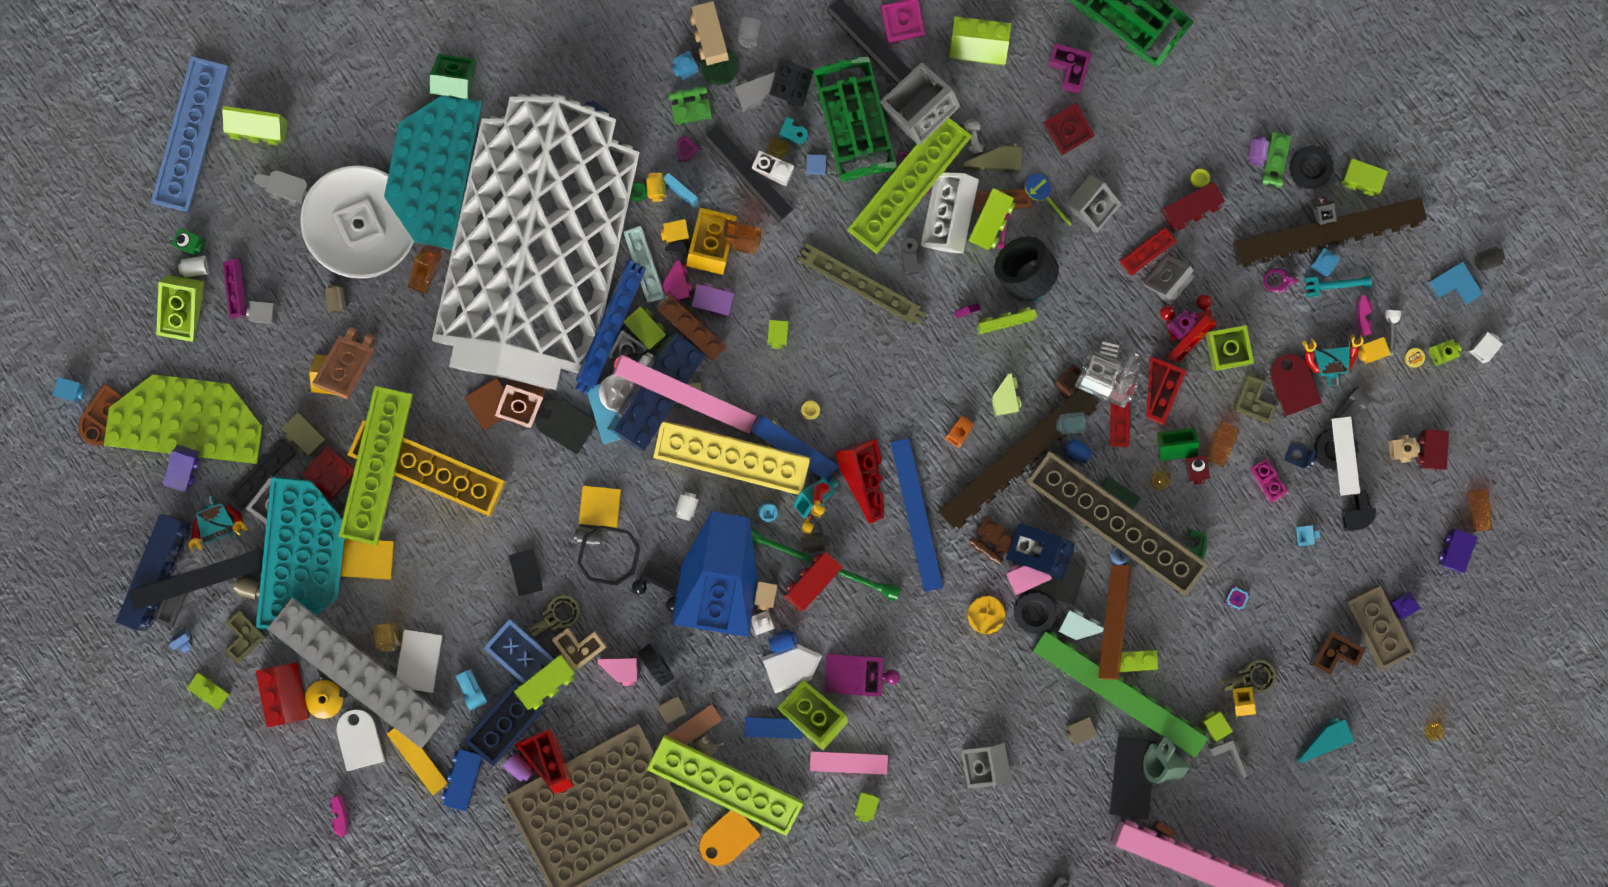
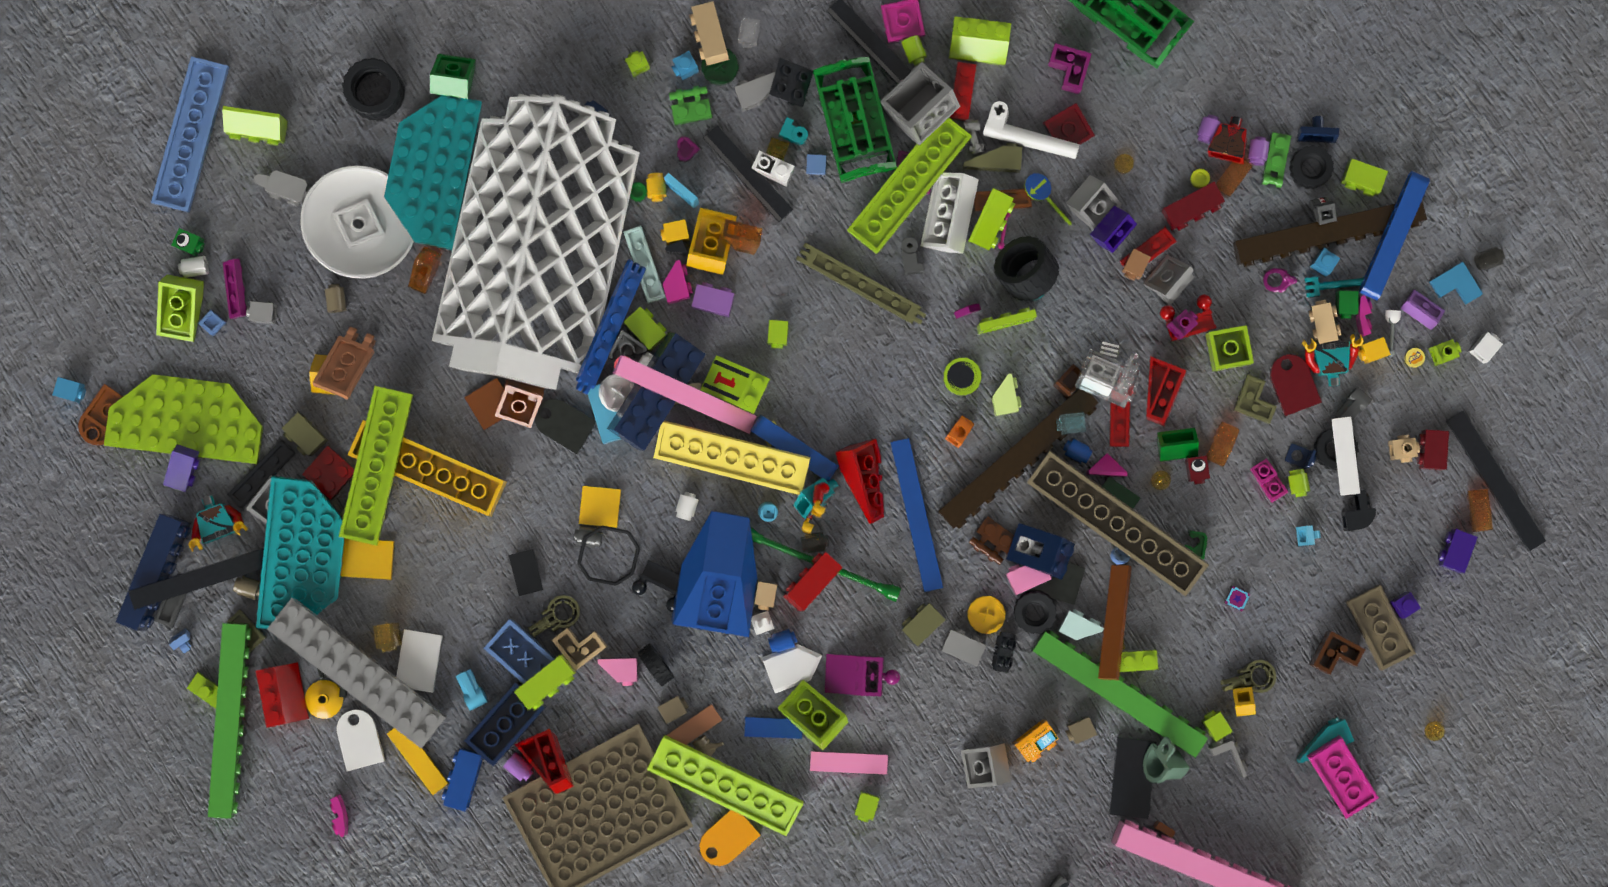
reddish brown brick [657,291,726,361] -> none
light yellow tile [801,400,820,420] -> none
red tile [1167,315,1217,363] -> none
none -> medium blue tile [198,309,226,337]
none -> bright green brick [208,622,252,819]
none -> black tyre [342,58,405,121]
none -> lime brick [625,51,650,77]
none -> lime slope [700,355,770,414]
none -> lime brick [901,35,927,66]
none -> olive brick [901,603,945,646]
none -> light grey brick [941,628,986,666]
none -> tile [943,358,981,396]
none -> red plate [949,62,977,121]
none -> white axle [983,101,1080,159]
none -> black hinge [991,632,1016,673]
none -> light orange slope [1012,719,1059,762]
none -> dark pink slope [1087,453,1128,477]
none -> dark purple brick [1090,206,1137,253]
none -> clear yellow tile [1114,154,1134,174]
none -> medium nougat brick [1121,249,1151,281]
none -> medium lavender brick [1197,114,1221,144]
none -> torso [1208,116,1247,164]
none -> clear orange tile [1216,160,1253,197]
none -> lime brick [1288,469,1310,498]
none -> dark blue tile [1297,116,1339,143]
none -> dark pink tile [1307,735,1379,819]
none -> tan brick [1309,300,1342,344]
none -> green brick [1335,290,1359,319]
none -> blue beam [1359,171,1430,300]
none -> medium lavender slope [1401,289,1445,330]
none -> black tile [1446,411,1546,551]

